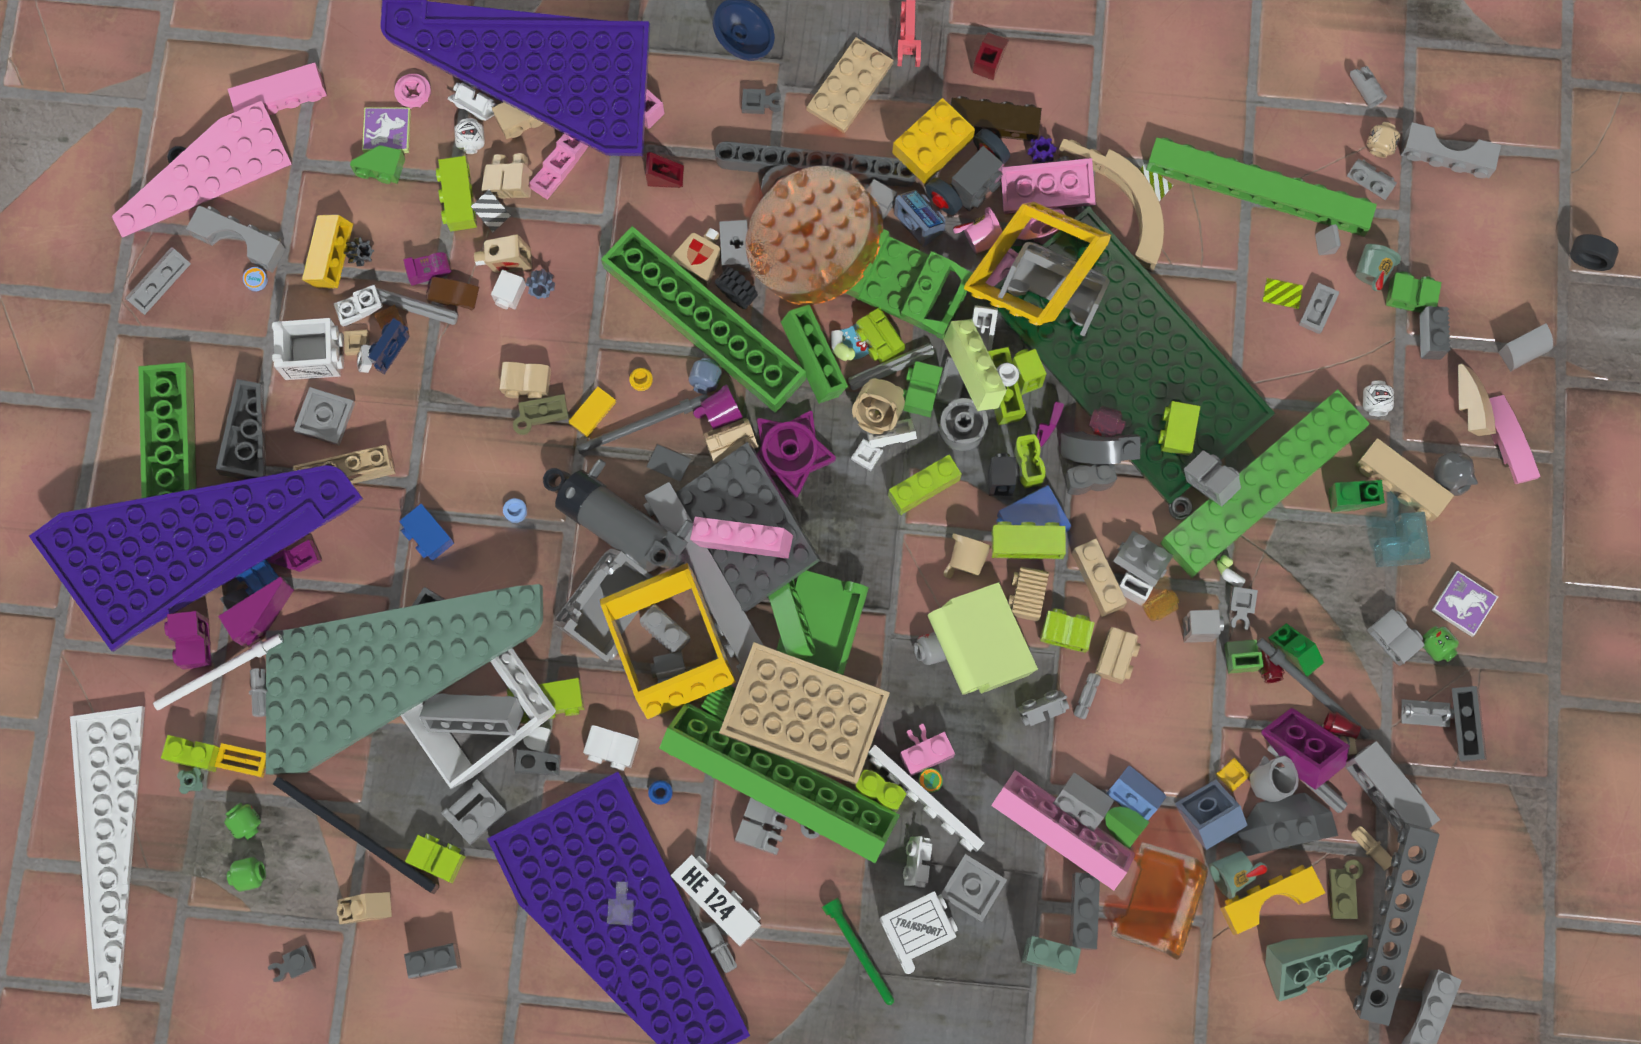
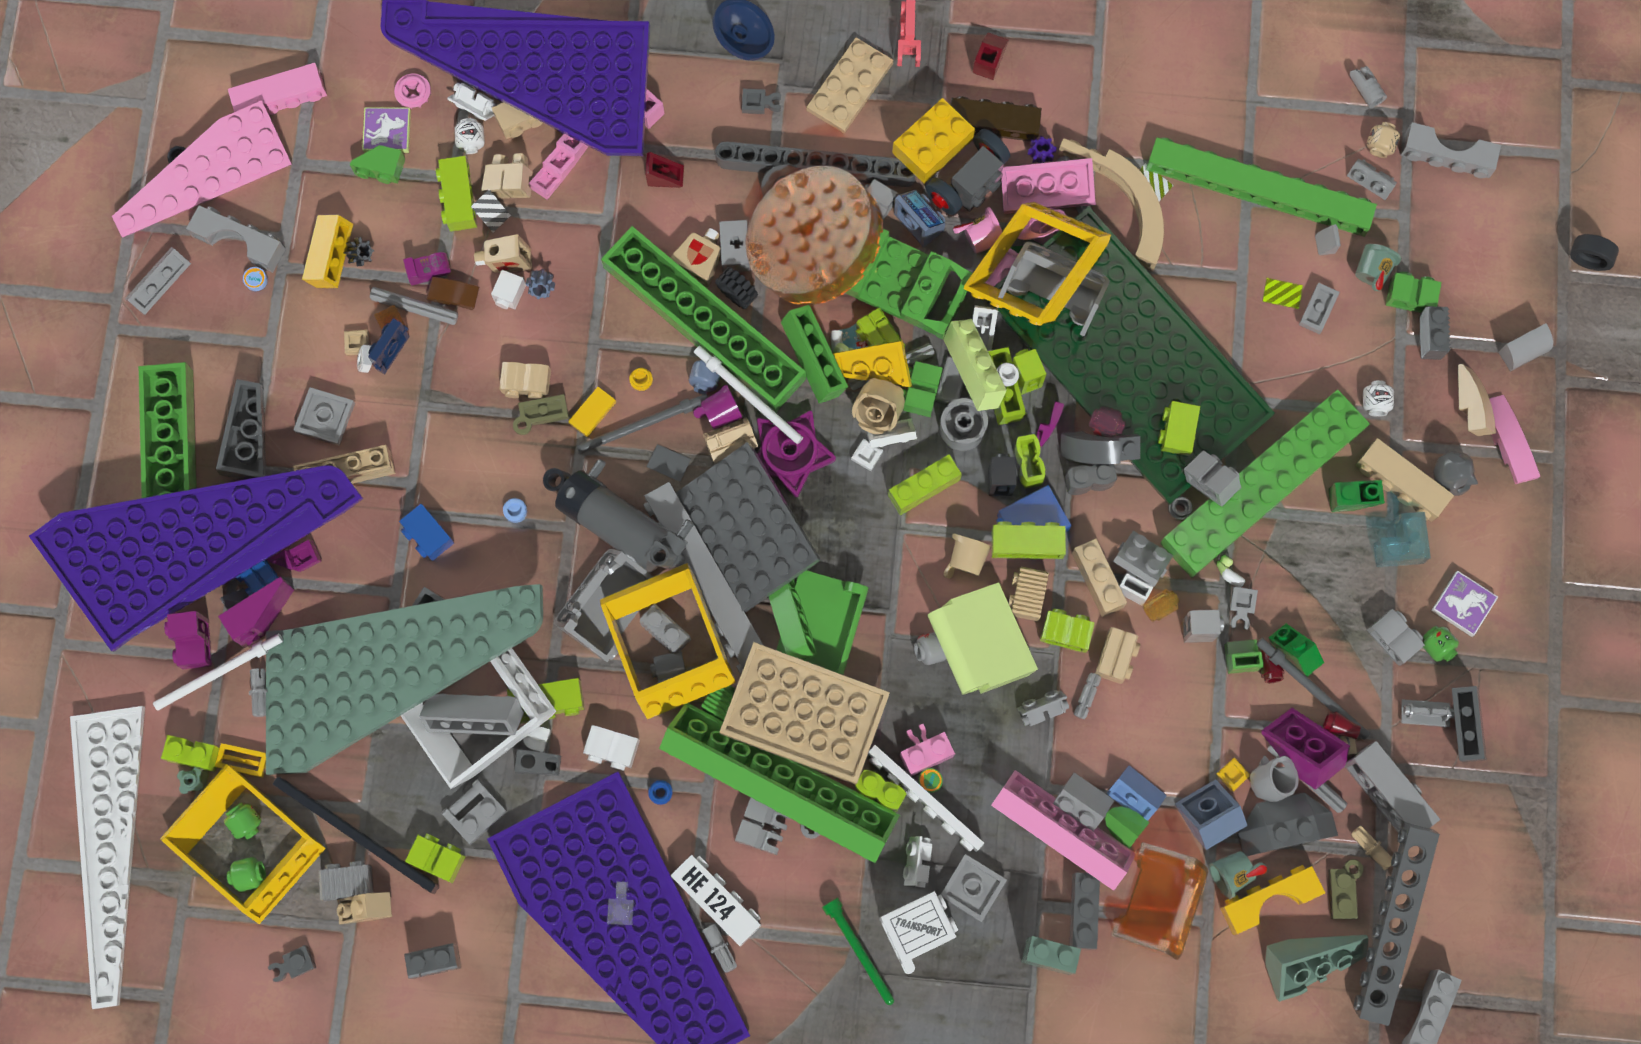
white container [272,318,344,380] -> none
white slope [334,285,382,327] -> none
bright pink brick [690,517,793,559] -> none
none -> yellow window [160,764,326,924]
none -> light grey brick [319,861,374,901]
none -> white bar [694,346,803,444]
none -> yellow wing [834,340,912,387]

